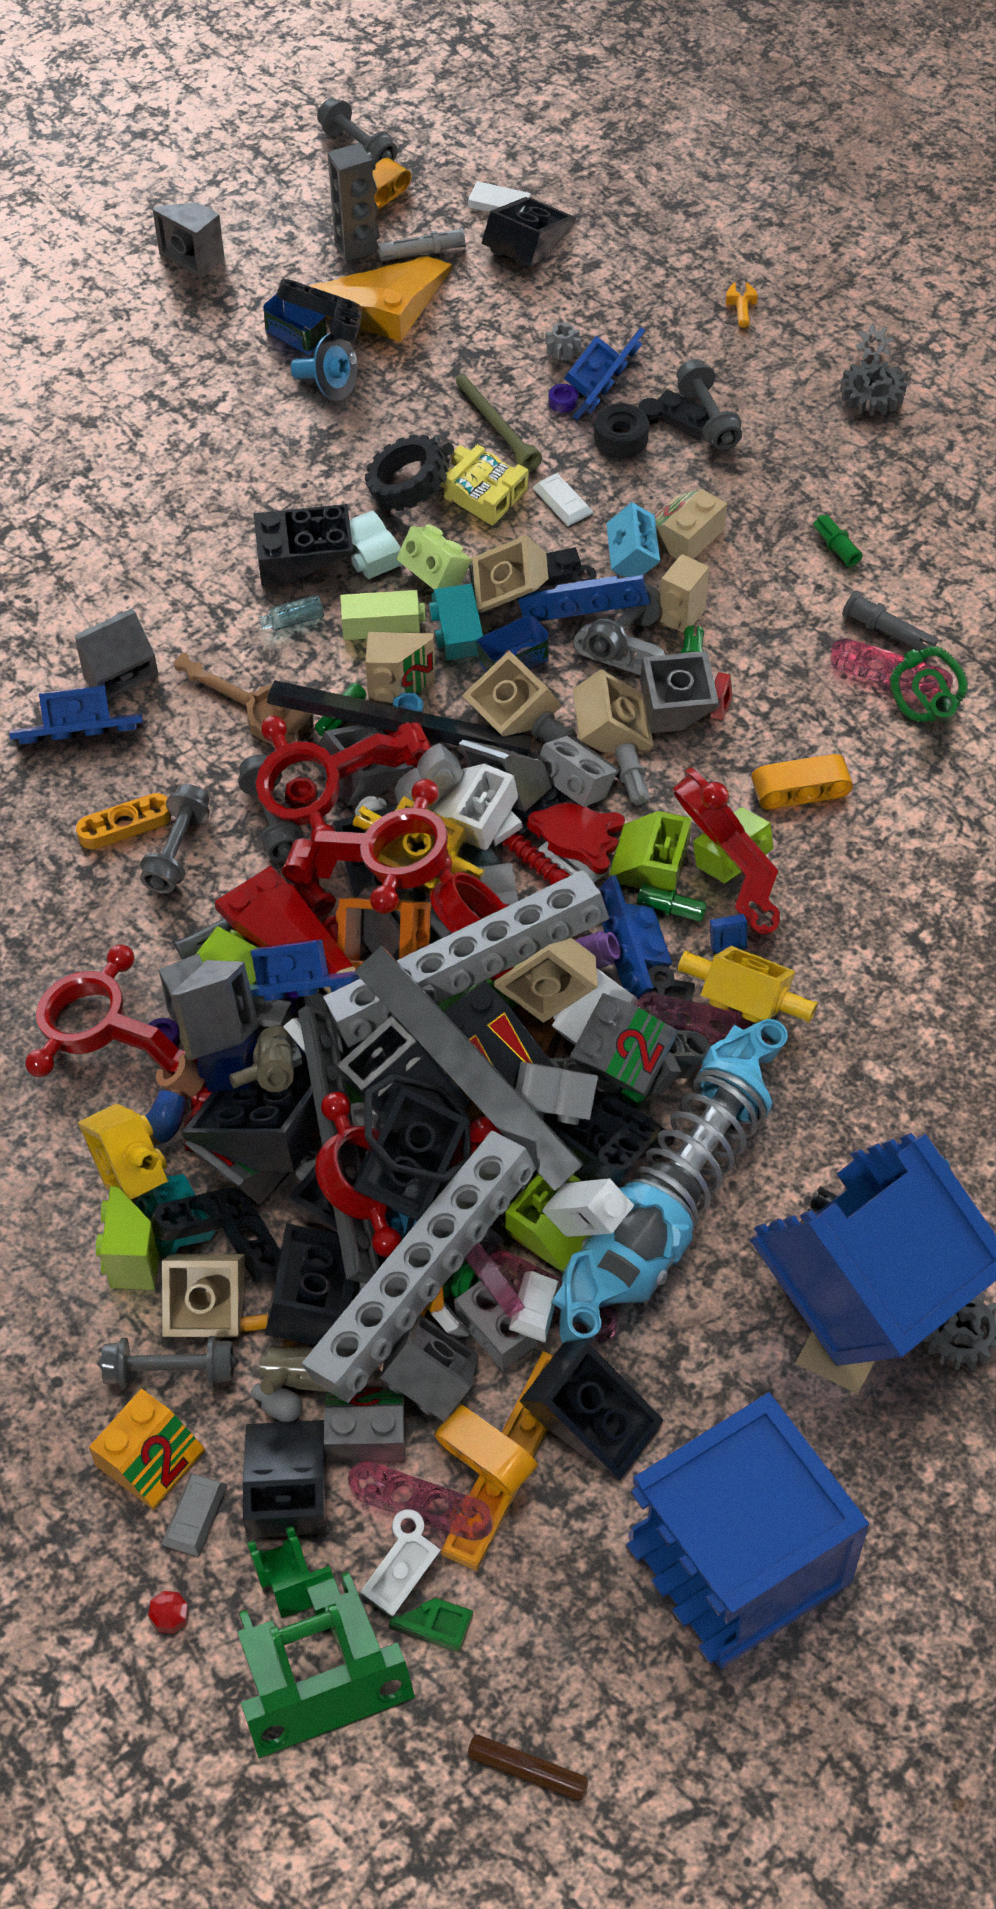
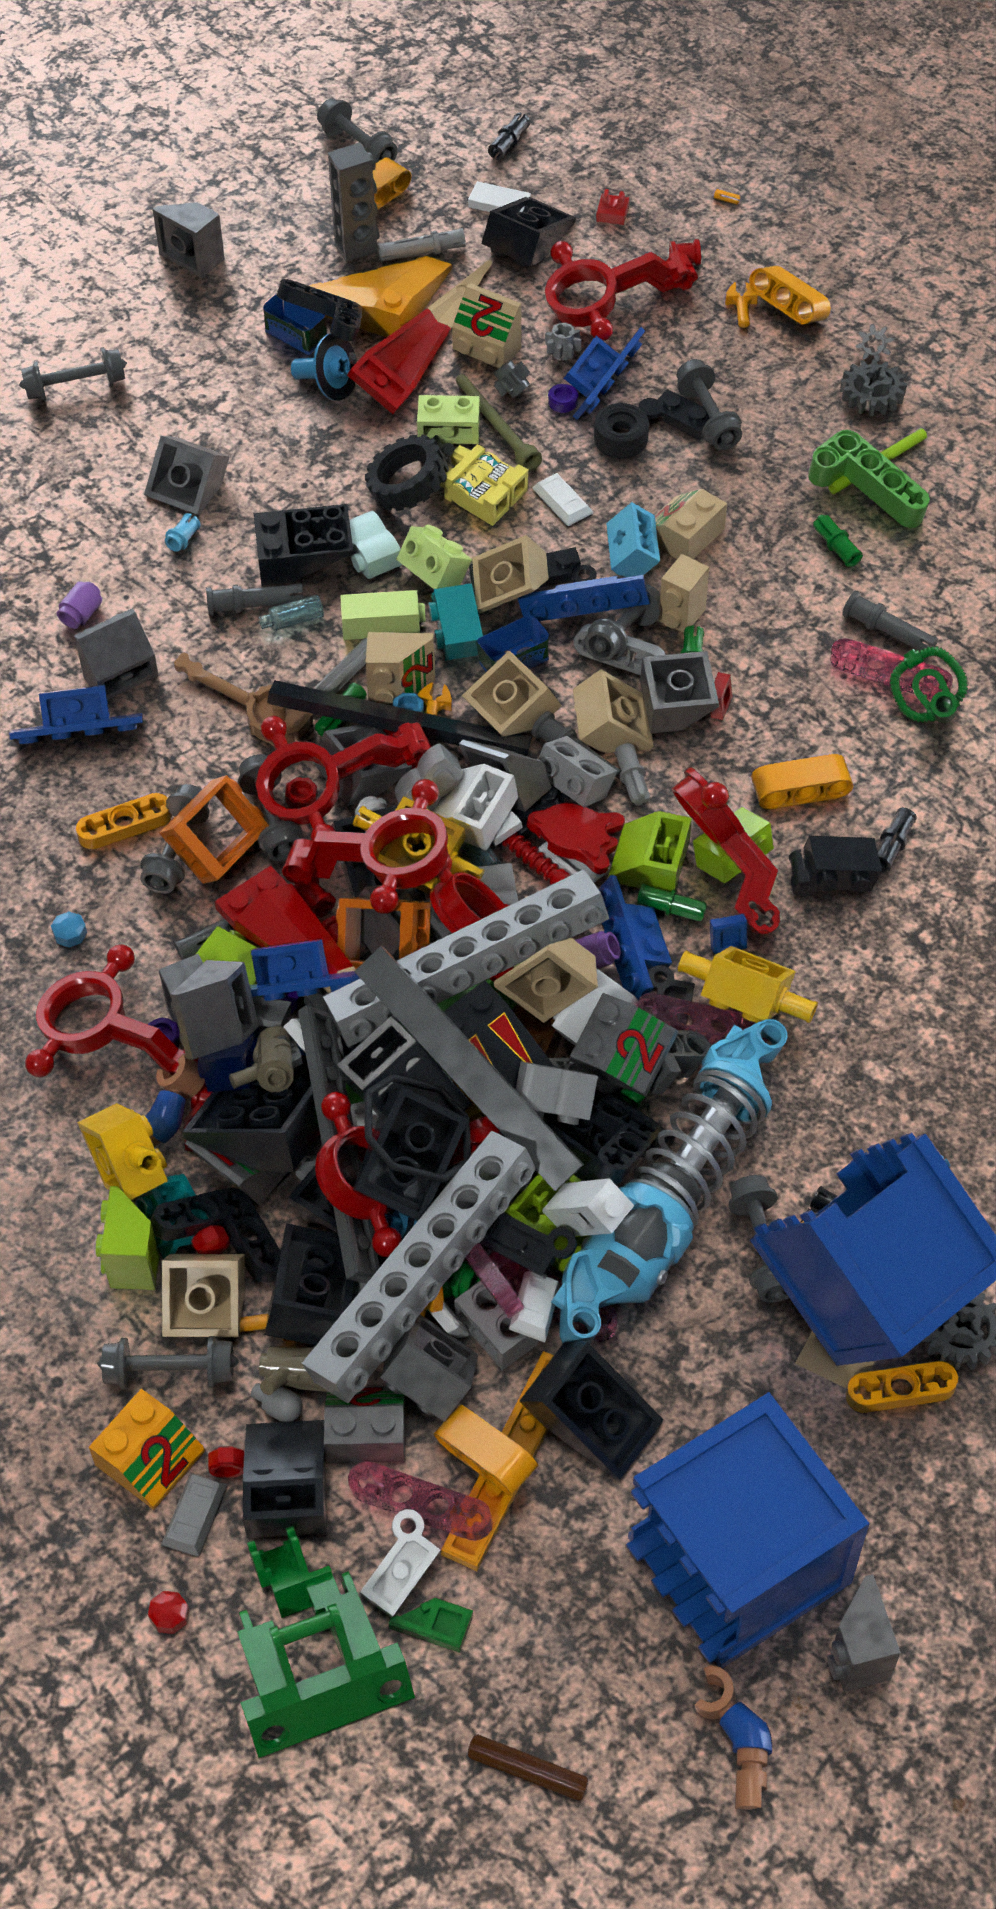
none -> dark grey piece [19,347,127,401]
none -> dark azure tile [51,911,87,948]
none -> medium lavender brick [57,581,102,629]
none -> flat silver slope [144,436,230,515]
none -> orange window [159,775,269,884]
none -> medium azure pin [165,513,201,552]
none -> red tile [191,1225,230,1254]
none -> dark grey pin [206,583,304,616]
none -> red tile [208,1446,244,1478]
none -> light grey axle [313,638,367,693]
none -> red plate [347,260,492,414]
none -> yellowish green brick [417,395,480,444]
none -> light orange bar [417,682,452,716]
none -> tan slope [452,283,521,368]
none -> black hinge [479,1213,577,1279]
none -> black pin [488,112,530,160]
none -> dark grey gear [493,360,530,398]
none -> red piece [545,241,698,341]
none -> red tile [596,189,630,225]
none -> red bush [669,239,701,266]
none -> nougat piece [695,1665,772,1810]
none -> light orange piece [714,189,740,205]
none -> dark grey piece [728,1175,789,1303]
none -> light orange beam [749,266,831,324]
none -> black hinge [789,835,882,897]
none -> bright green beam [808,429,930,528]
none -> flat silver slope [827,1574,901,1692]
none -> lime piece [828,428,927,494]
none -> light orange beam [846,1361,958,1413]
none -> black pin [877,807,917,872]

